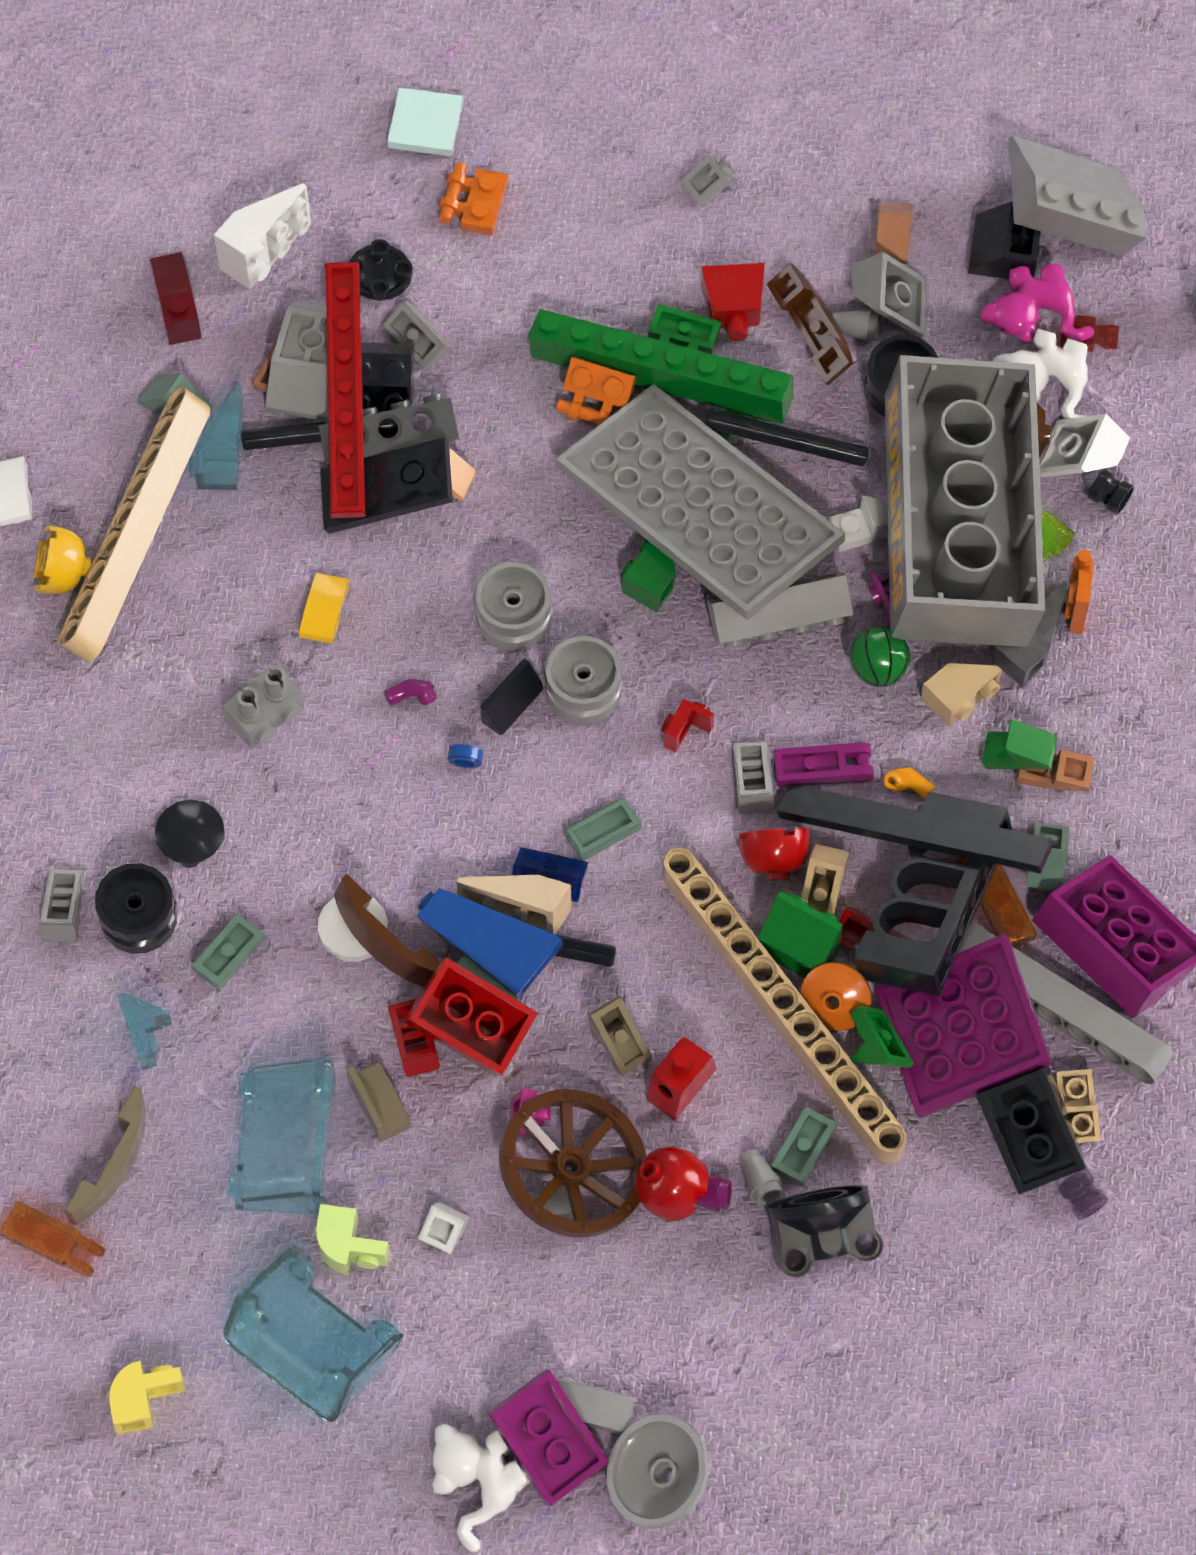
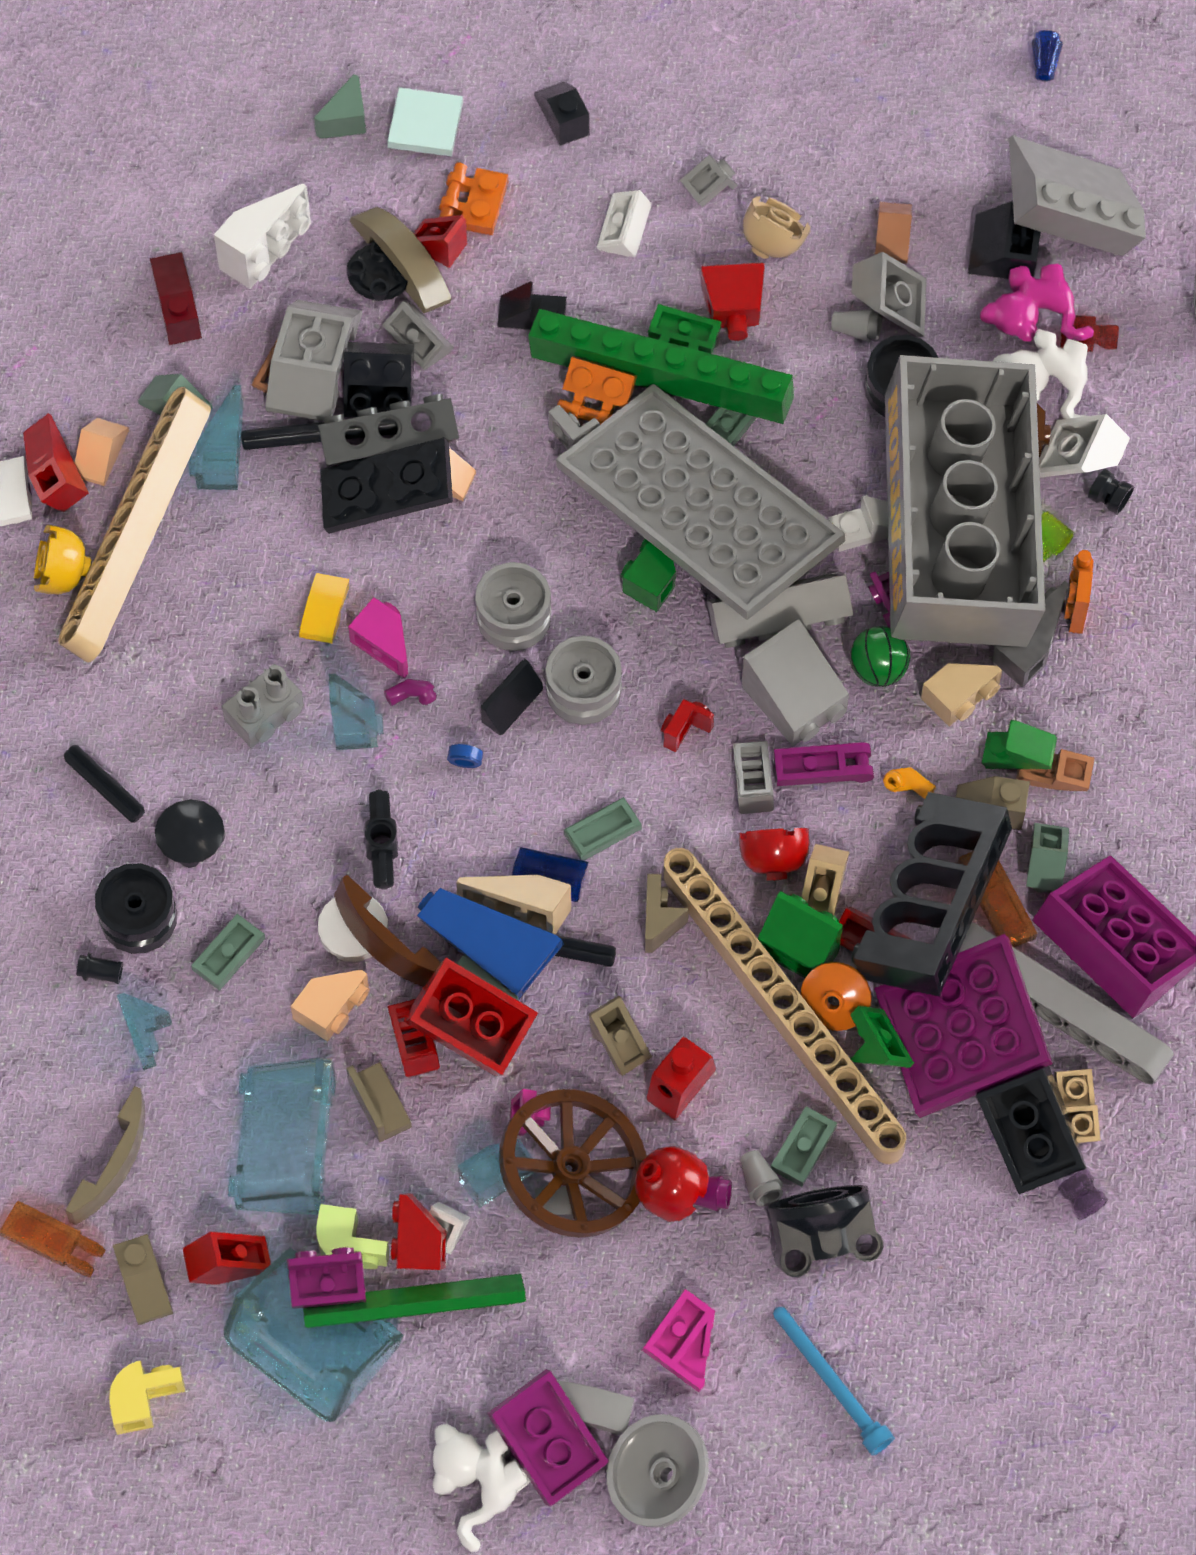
light grey slope [39,869,84,942] -> none
red tile [325,262,366,518] -> none
black axle [705,409,869,466] -> none
reddish brown slope [767,263,853,385] -> none
black tile [777,784,1053,874] -> none
none -> red slope [23,413,89,512]
none -> black axle [63,745,145,823]
none -> light nougat slope [75,418,129,486]
none -> black pin [76,953,123,984]
none -> dark tan slope [112,1234,173,1325]
none -> red slope [182,1232,272,1285]
none -> magenta bracket [287,1247,366,1309]
none -> light nougat slope [290,970,370,1042]
none -> green tile [303,1274,526,1328]
none -> sand green slope [314,74,366,139]
none -> clear light blue slope [328,673,384,750]
none -> dark pink slope [348,597,408,678]
none -> dark tan slope [349,207,452,314]
none -> black axle [365,789,398,890]
none -> red slope [391,1193,447,1270]
none -> red slope [413,215,467,268]
none -> clear light blue slope [458,1139,535,1208]
none -> black slope [498,282,566,330]
none -> black slope [534,81,589,146]
none -> light grey bracket [548,405,600,450]
none -> white slope [596,190,651,257]
none -> dark pink wing [642,1289,715,1392]
none -> dark tan slope [645,874,689,953]
none -> light grey slope [742,619,849,746]
none -> tan cylinder [743,196,810,259]
none -> dark azure piece [773,1307,895,1456]
none -> dark tan slope [956,776,1030,830]
none -> clear blue cone [1031,30,1063,81]

